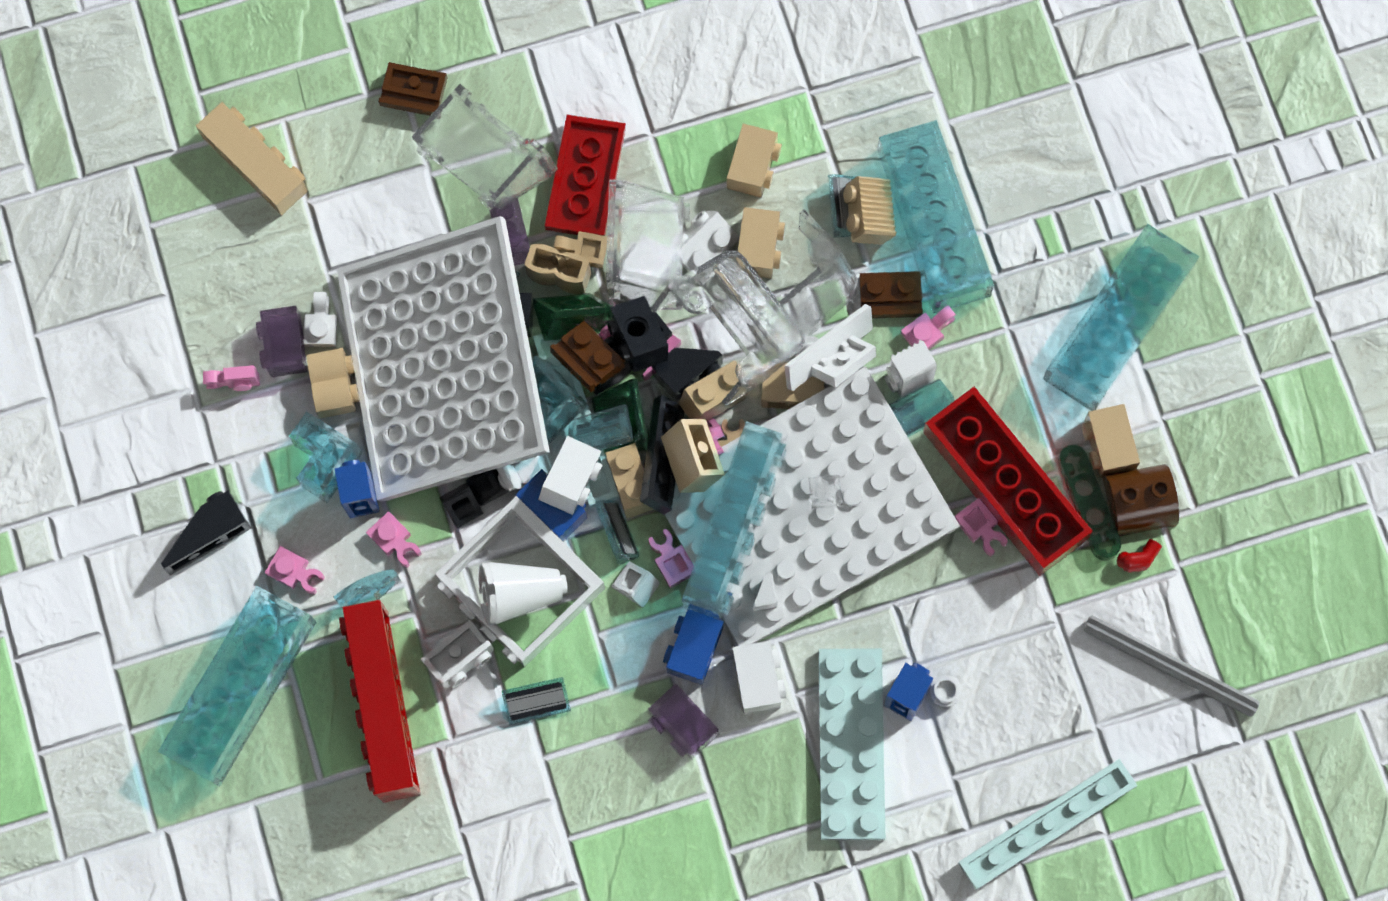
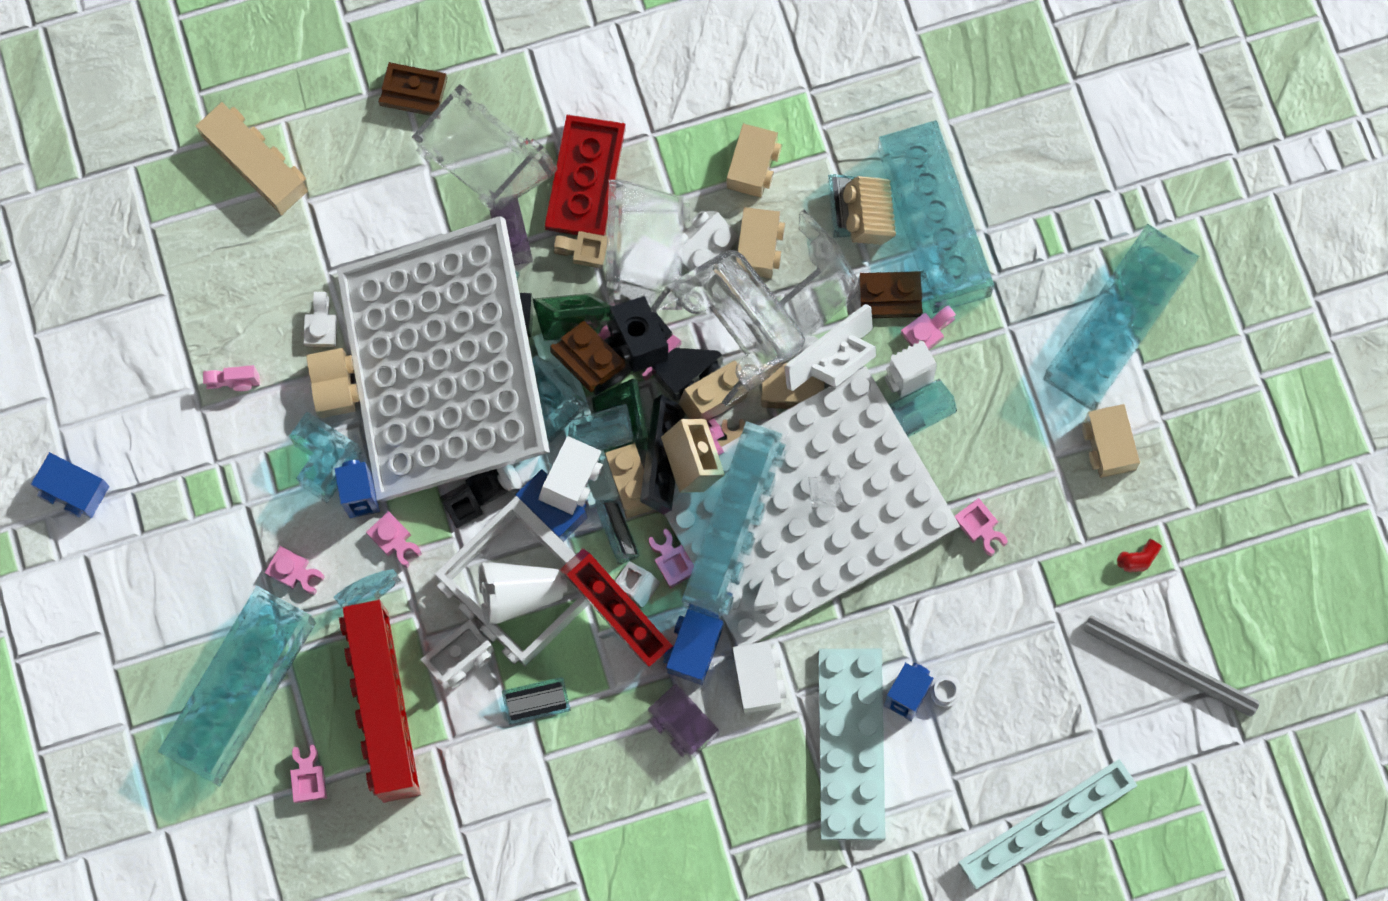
black slope [161,490,251,575] -> none
clear purple brick [256,305,308,378] -> none
tan brick [524,244,591,294] -> none
red brick [923,386,1093,576] -> none
clear green beam [1058,444,1121,561] -> none
reddish brown brick [1102,464,1179,537] -> none
none -> blue brick [31,452,110,518]
none -> bright pink plate [290,744,327,803]
none -> red brick [560,549,672,667]

